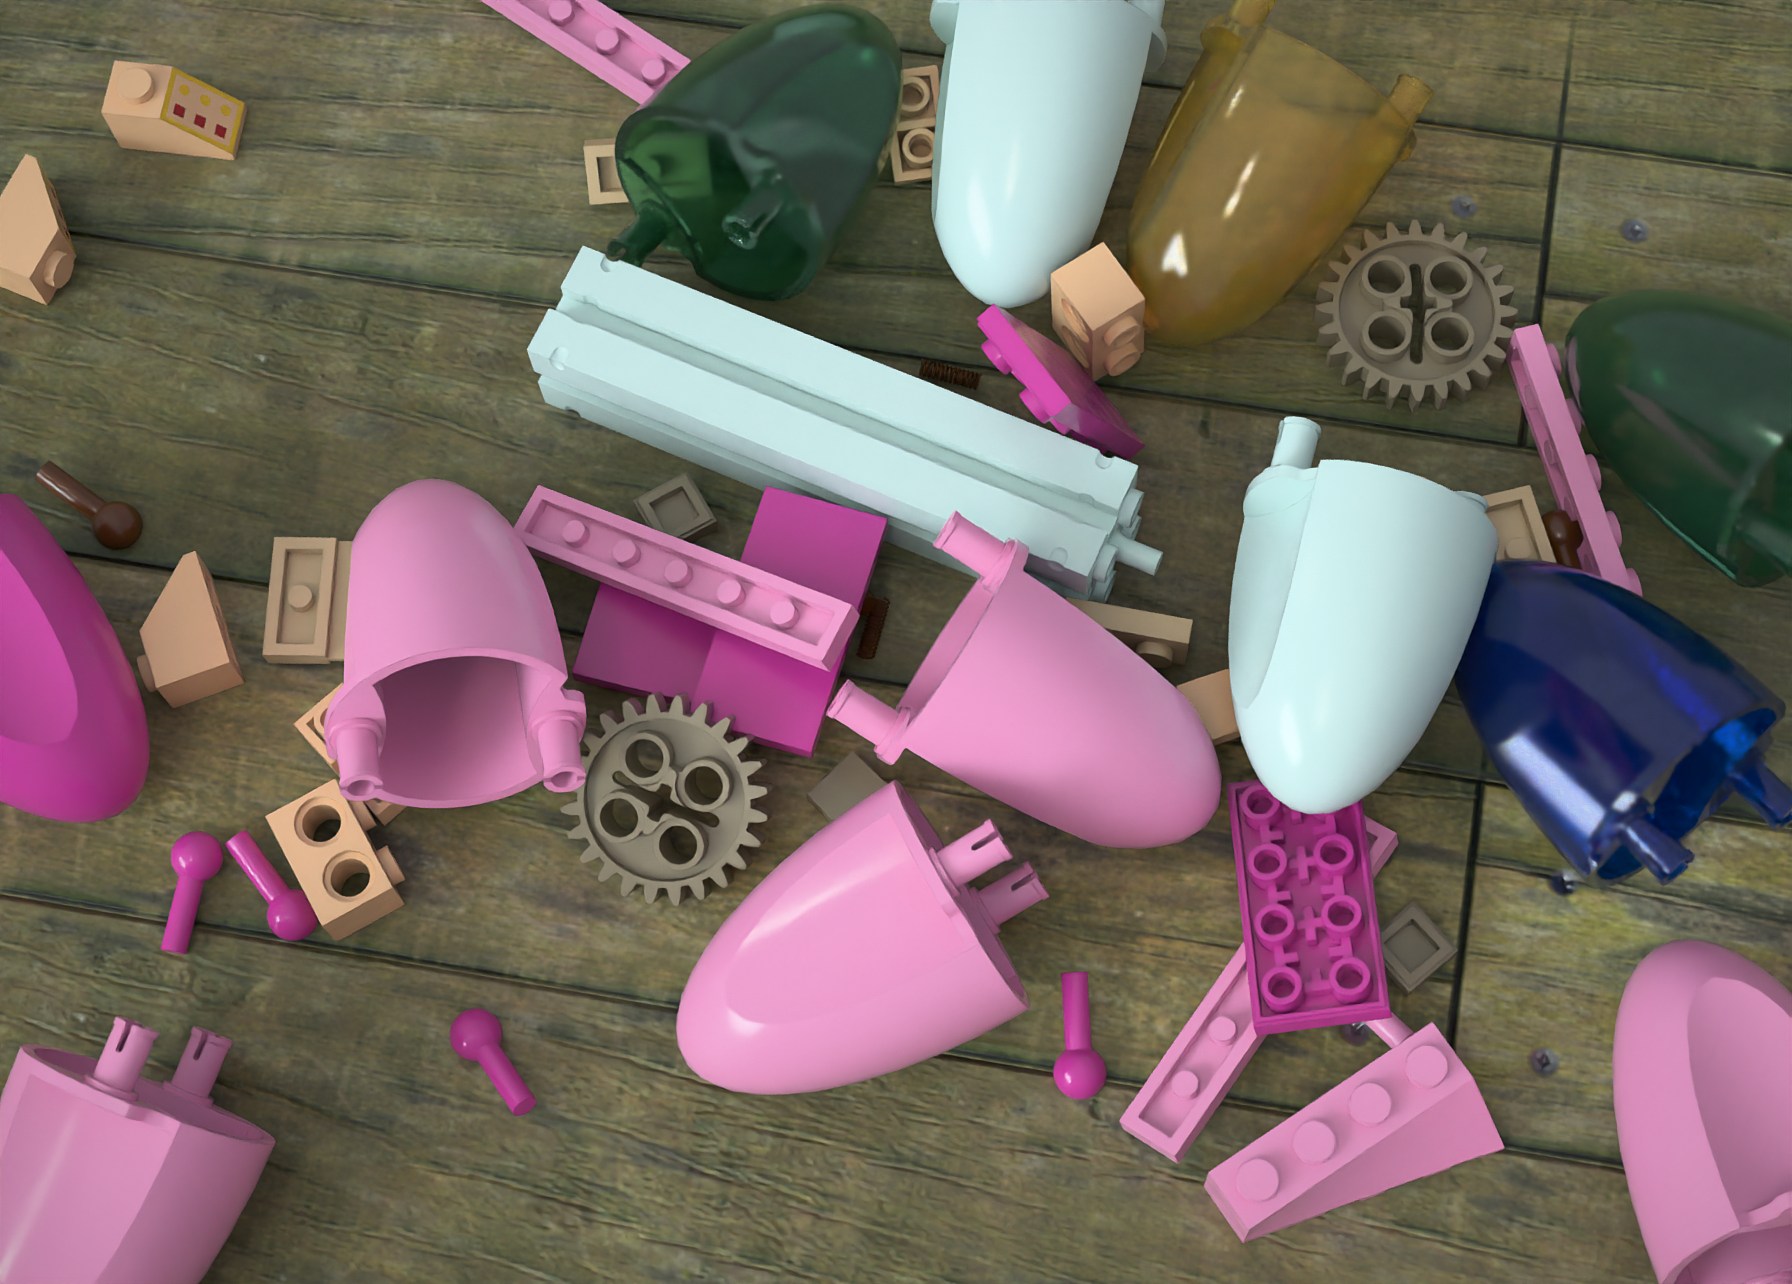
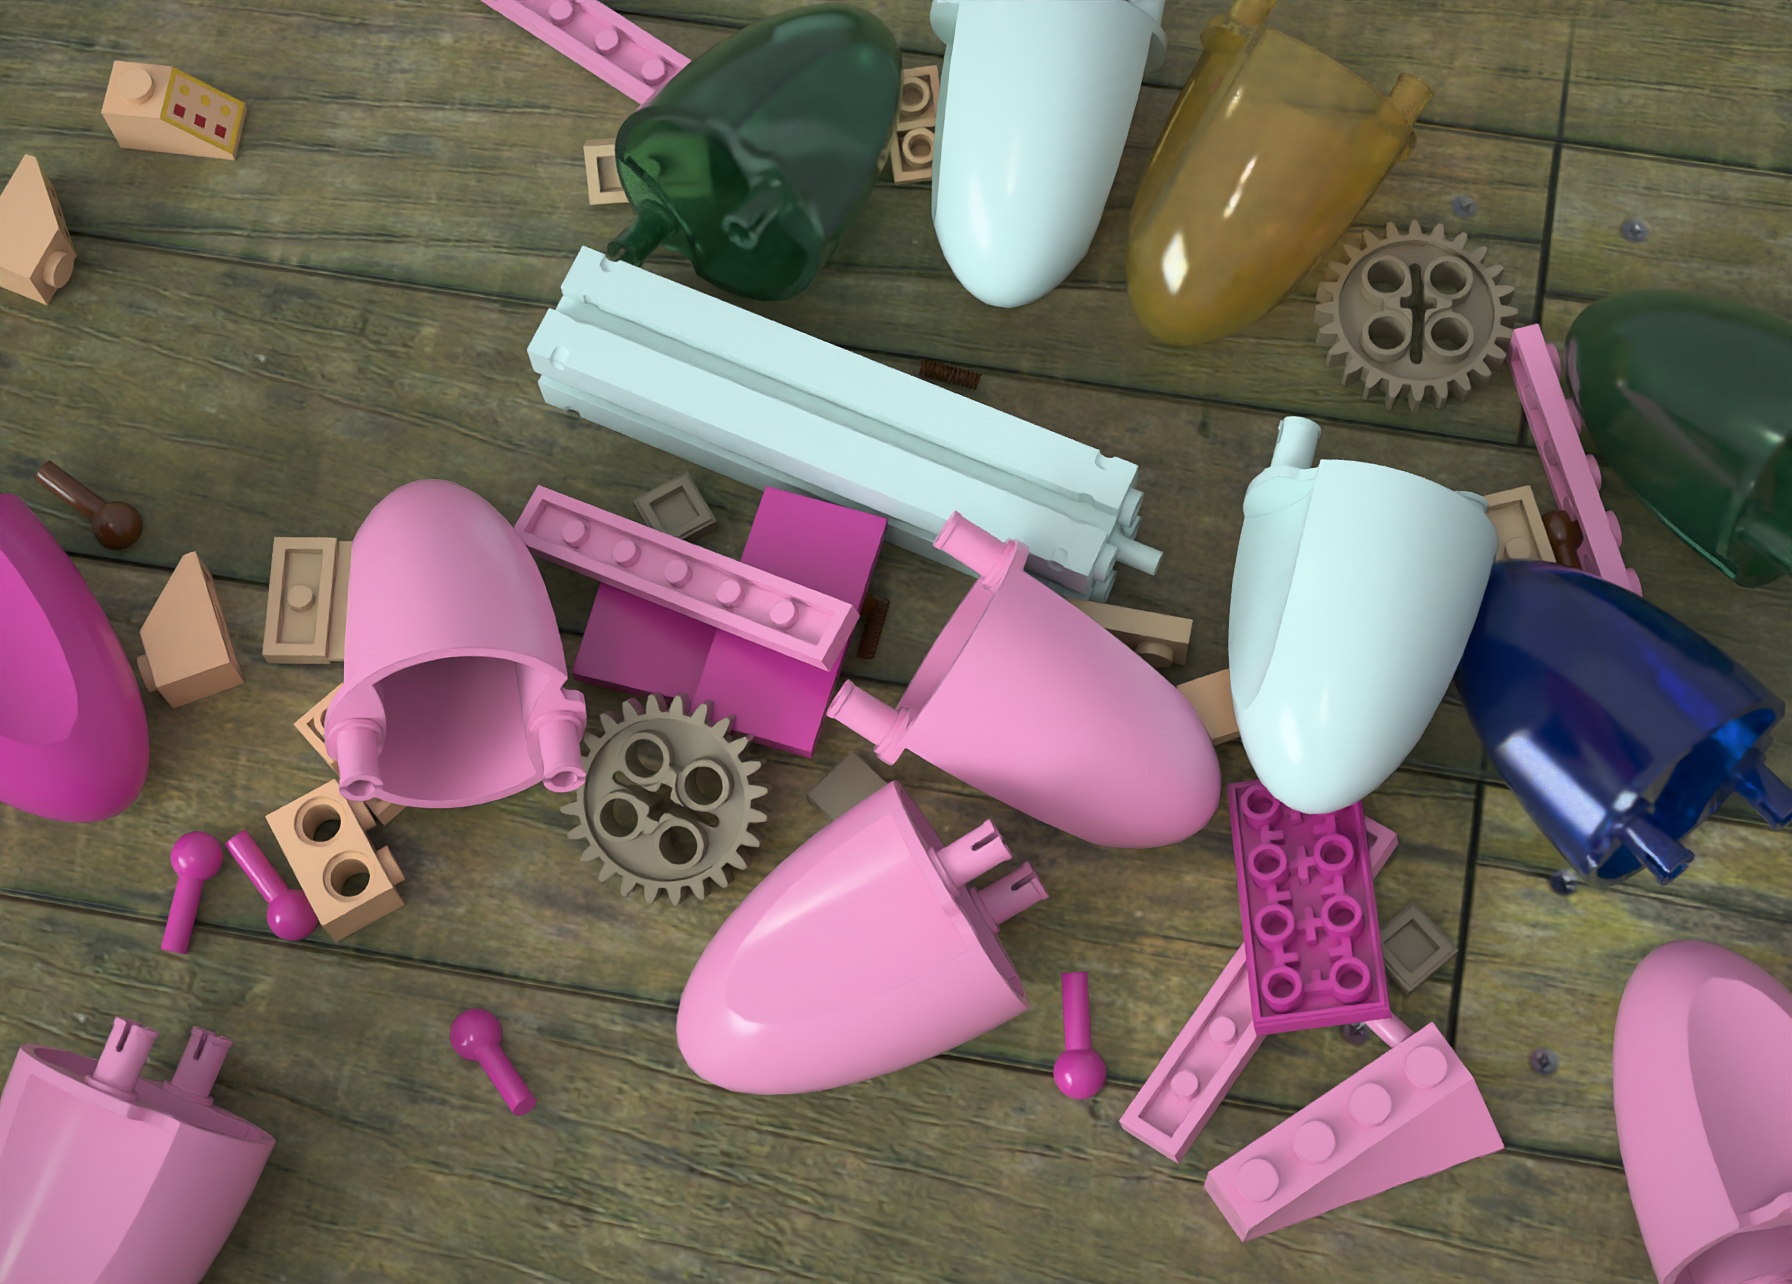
dark pink tile [977,304,1145,460] -> none
light nougat brick [1050,242,1145,382] -> none

